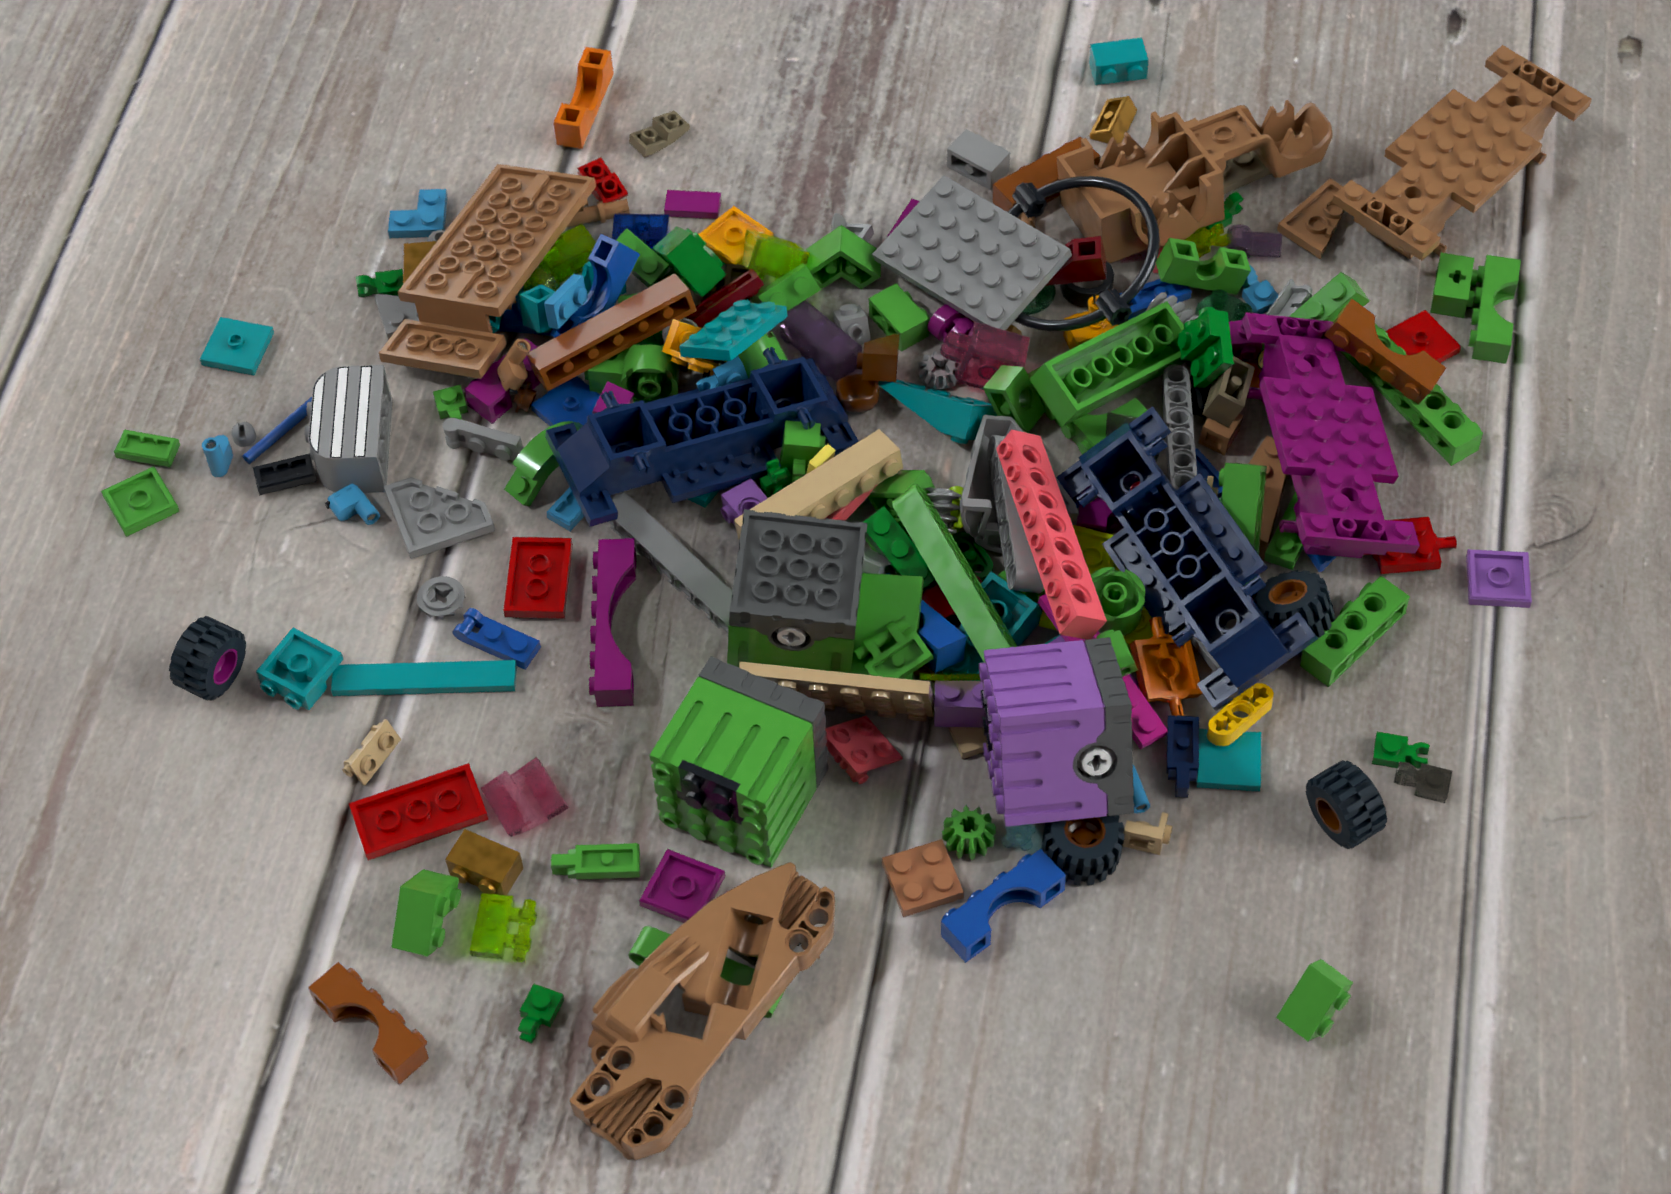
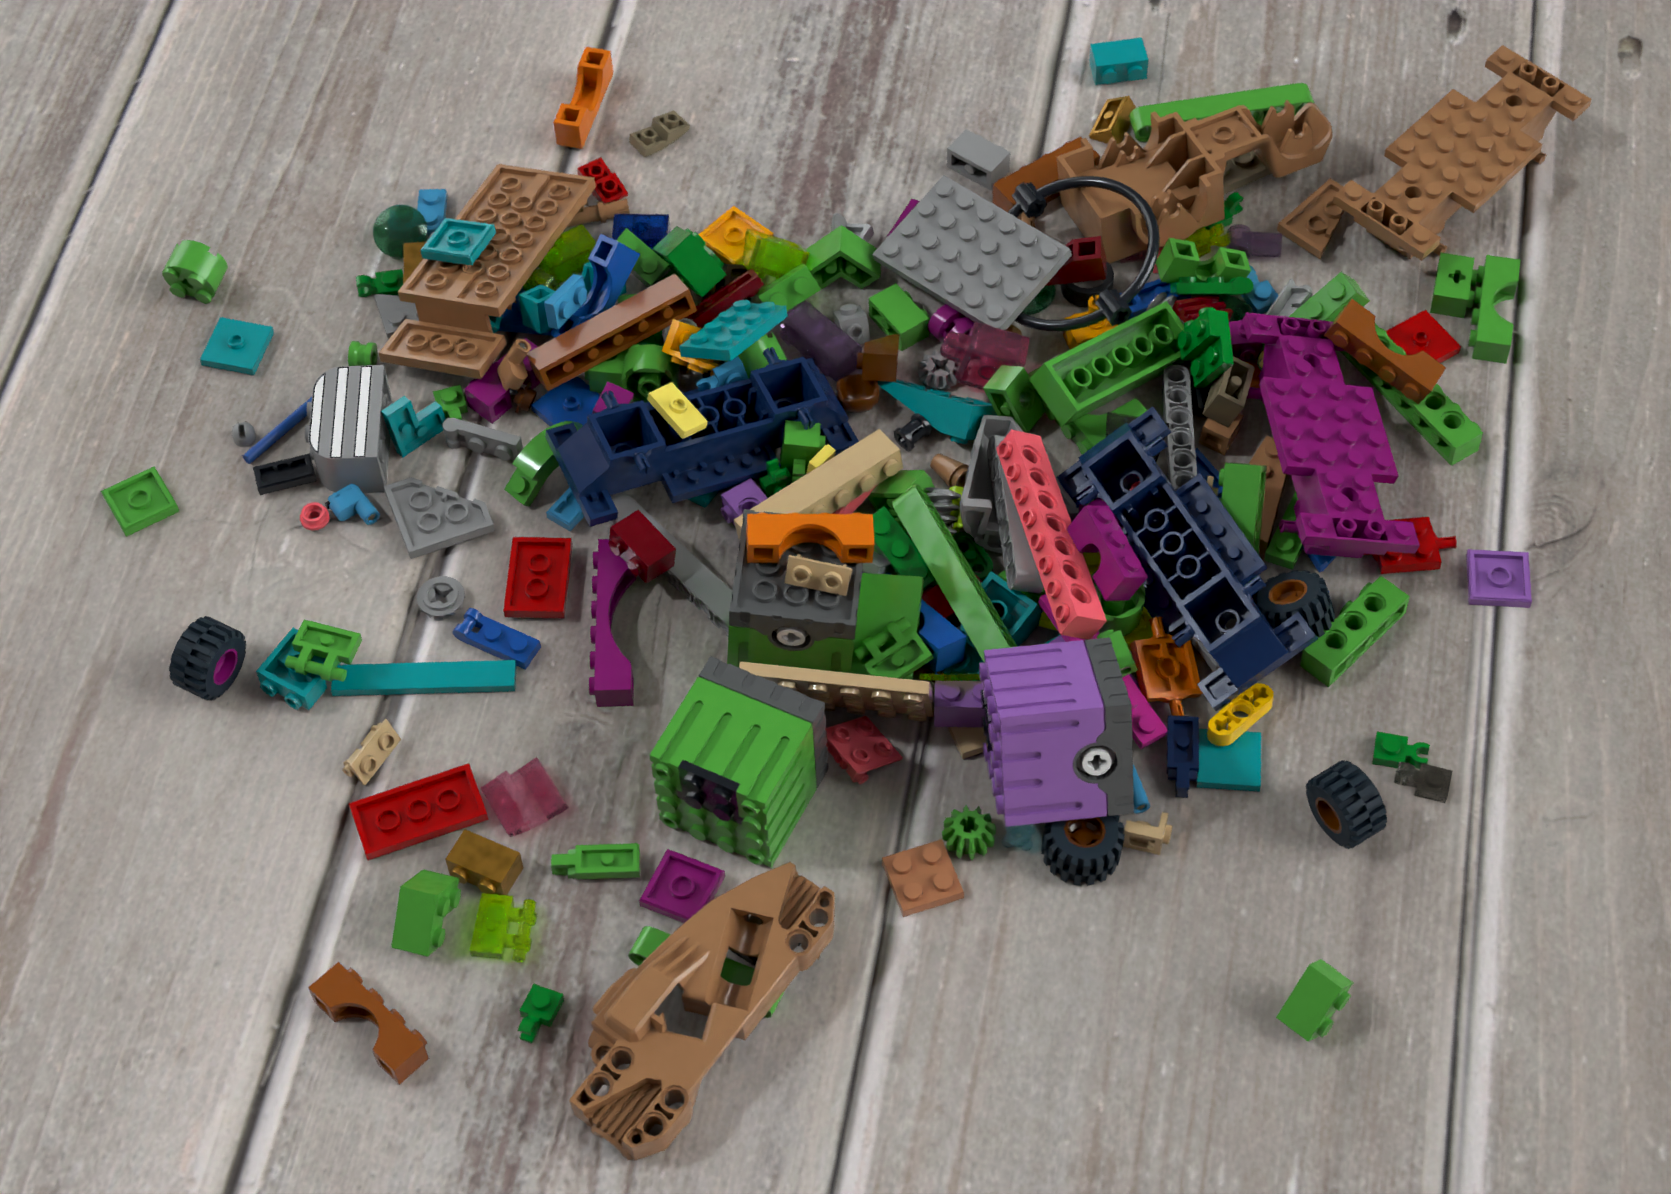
bright green plate [114,429,180,467] -> none
dark azure piece [202,435,233,477] -> none
magenta tile [664,190,722,219] -> none
blue arch [941,849,1066,963] -> none
none -> bright green brick [162,240,228,304]
none -> bright green plate [285,619,362,682]
none -> coral plate [300,502,330,531]
none -> bright green wheel [348,341,378,366]
none -> clear green dish [373,205,428,260]
none -> teal plate [381,396,446,457]
none -> teal plate [420,218,496,266]
none -> dark red brick [608,509,676,584]
none -> light yellow plate [647,382,708,439]
none -> orange arch [746,512,874,563]
none -> tan hinge [785,554,852,596]
none -> black bush [893,413,932,451]
none -> medium nougat cone [930,454,969,488]
none -> magenta arch [1067,505,1148,601]
none -> bright green beam [1129,83,1315,142]
none -> green hinge [1170,277,1254,295]
none -> dark red tile [1172,295,1233,323]

